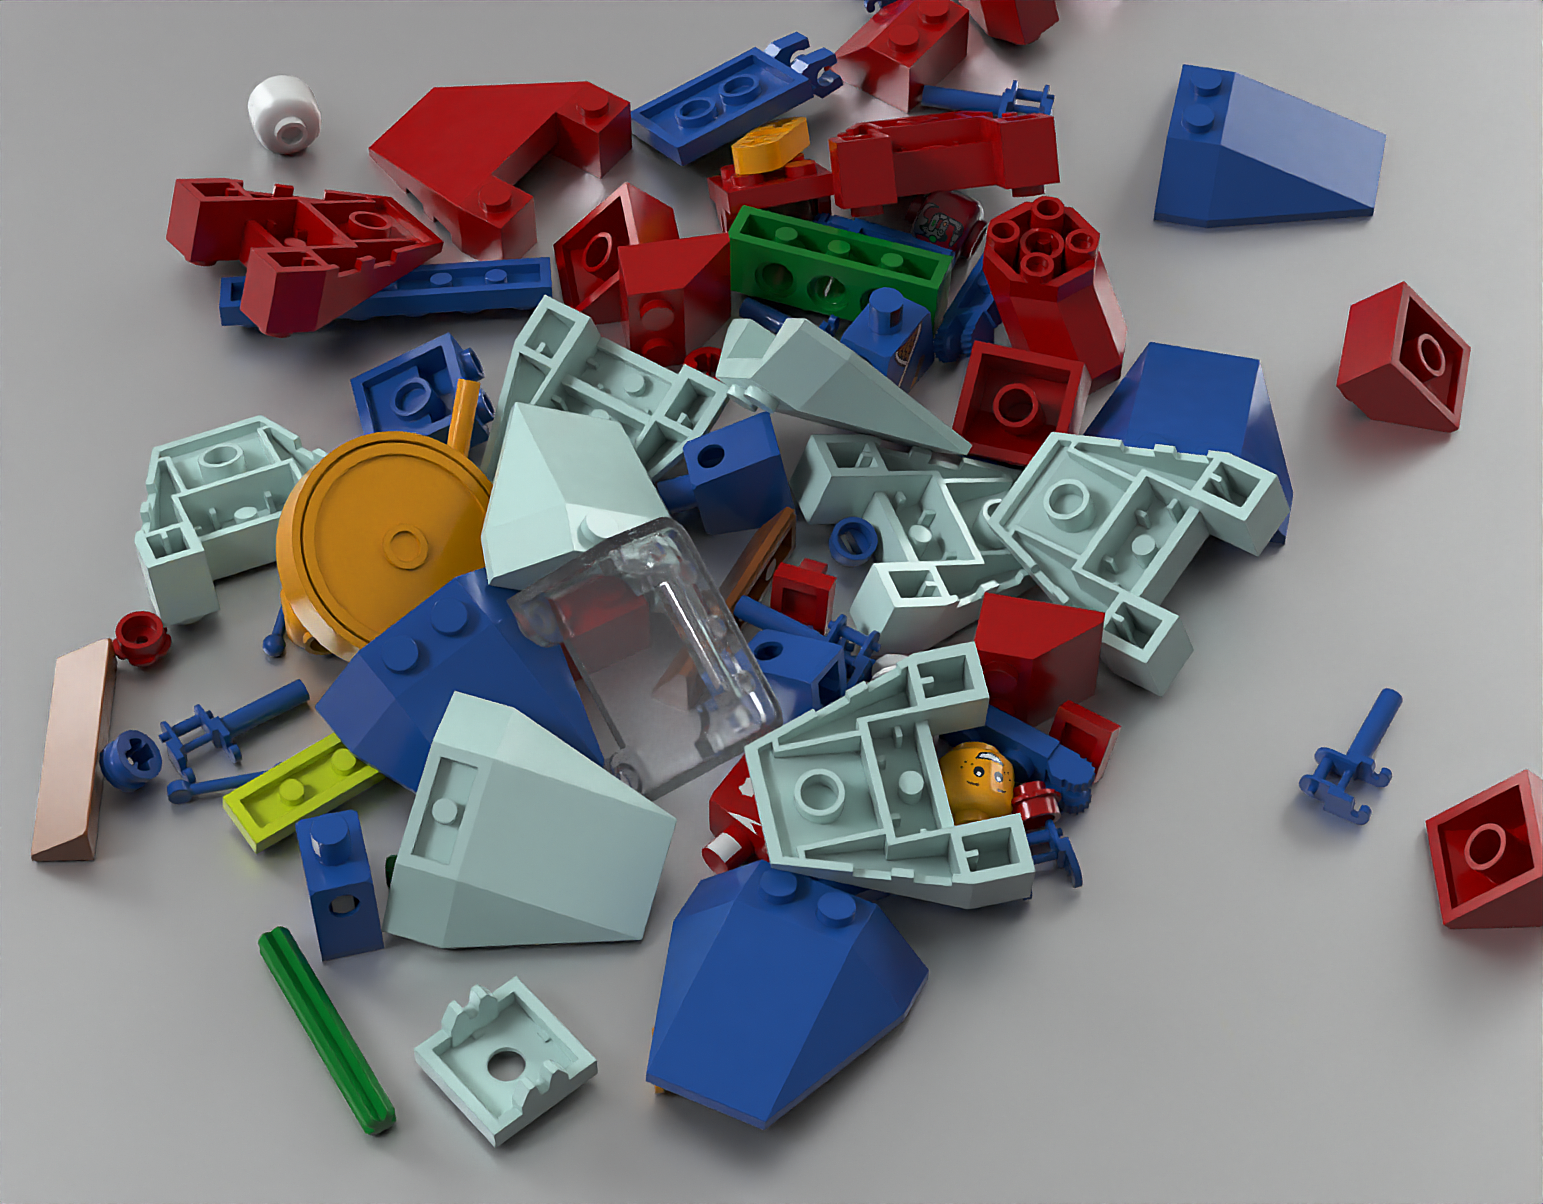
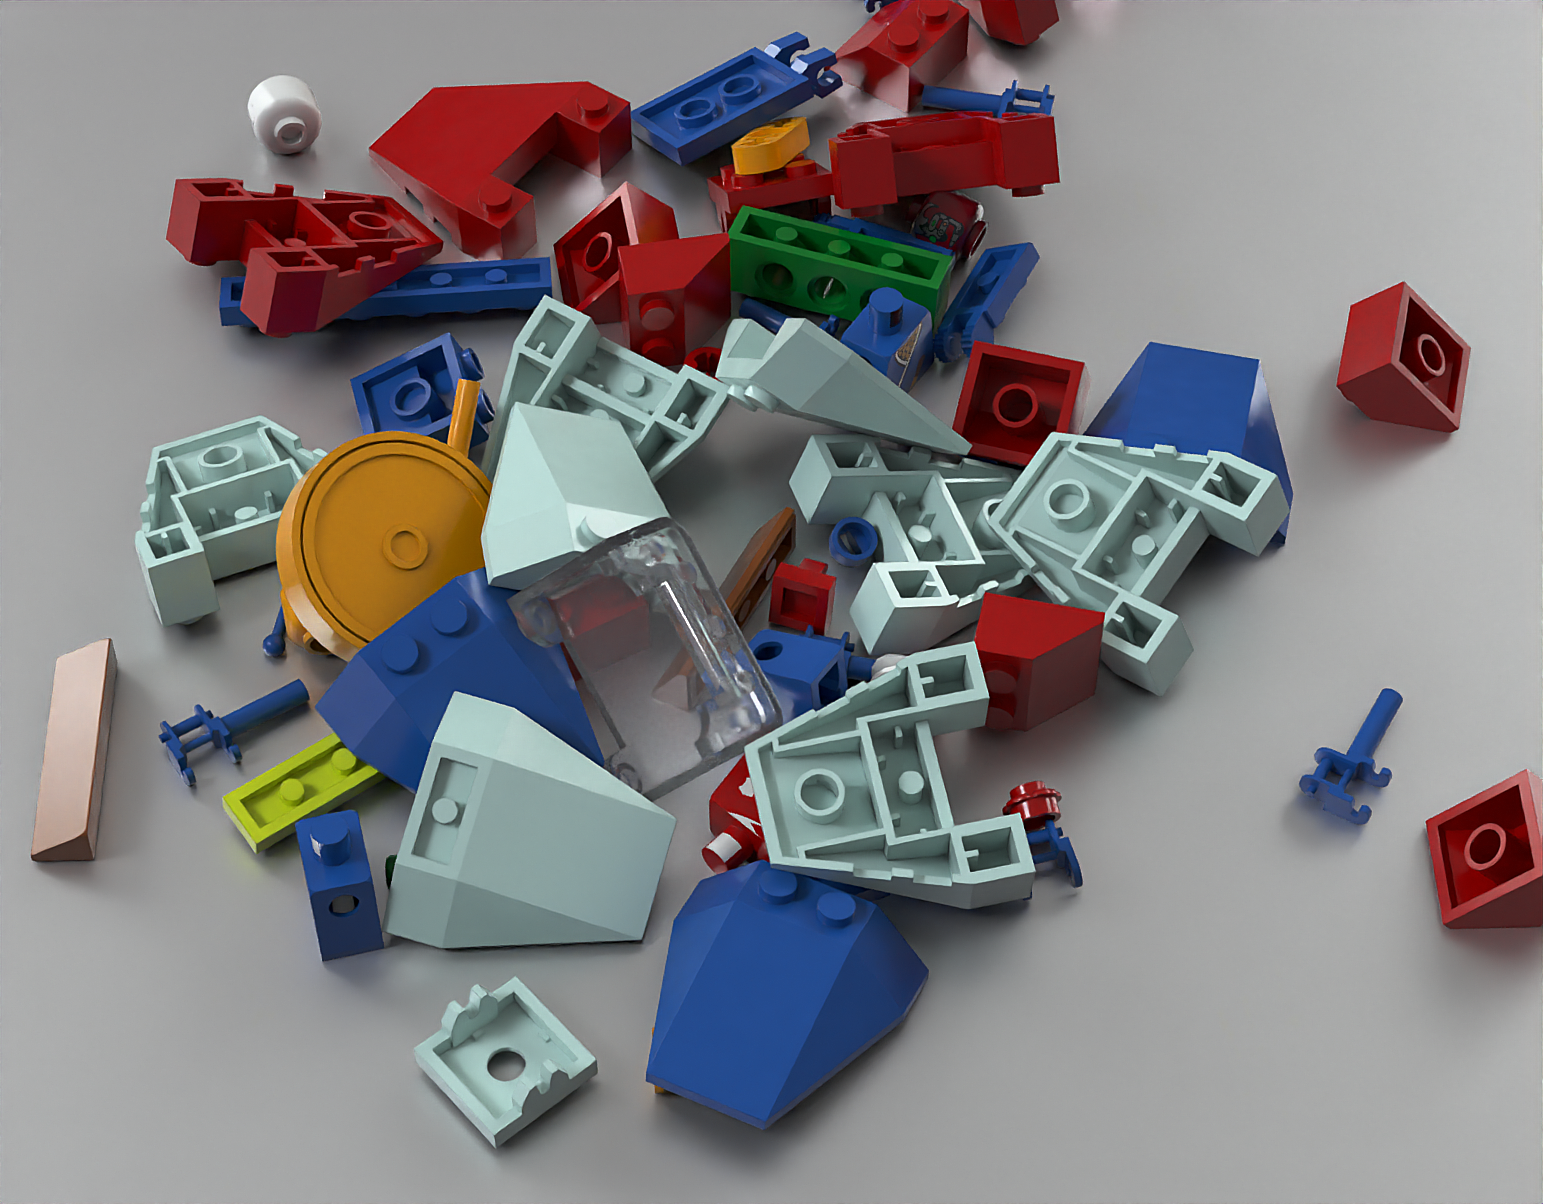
blue bush [99,730,162,792] -> none
red plate [113,611,172,666] -> none
blue hinge [167,762,282,804] -> none
green axle [258,926,396,1136] -> none
blue torso [656,411,798,535] -> none
blue piece [733,595,881,689] -> none
light orange head [938,742,1015,826] -> none
blue hinge [939,704,1096,815] -> none
red brick [983,196,1128,395] -> none
red tile [1049,700,1122,785] -> none
blue wedge [1153,64,1387,228] -> none

